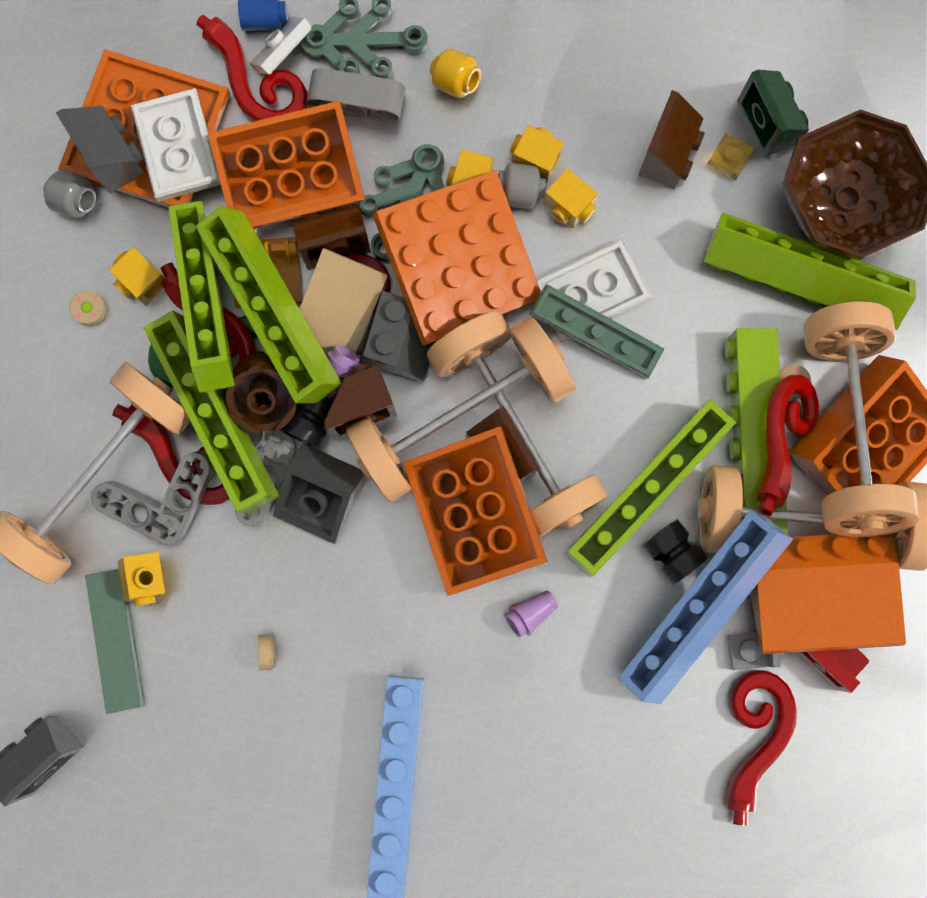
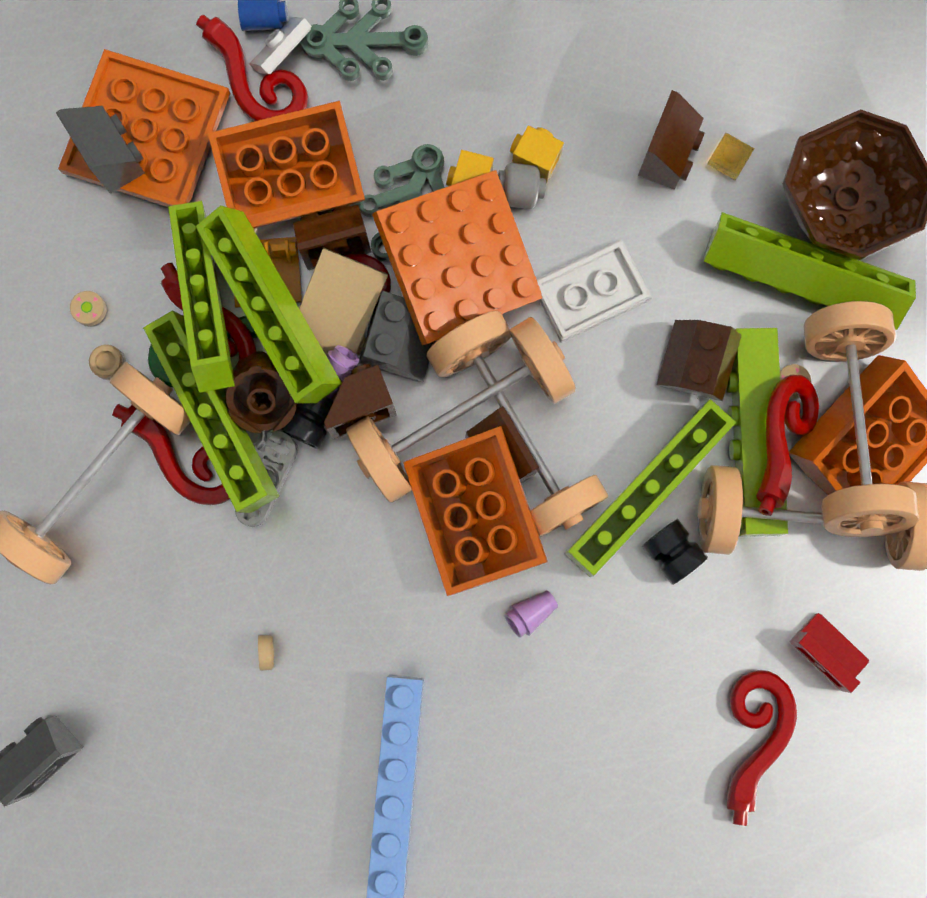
light grey head [43,170,96,219] -> none
sand green tile [85,569,144,714] -> none
light grey beam [91,451,214,545] -> none
yellow brick [109,247,164,306] -> none
yellow brick [117,552,165,607] -> none
white tile [131,88,221,202] -> none
dark grey slope [273,443,365,544] -> none
light grey beam [306,68,406,123] -> none
yellow head [430,49,481,98] -> none
sand green tile [529,284,664,379] -> none
yellow brick [543,168,598,228] -> none
light blue brick [618,510,793,704] -> none
light grey bracket [727,632,784,670] -> none
dark green slope [737,69,809,157] -> none
orange slope [750,534,906,654] -> none
none -> tan tile [89,345,126,380]
none -> reddish brown slope [657,320,741,401]

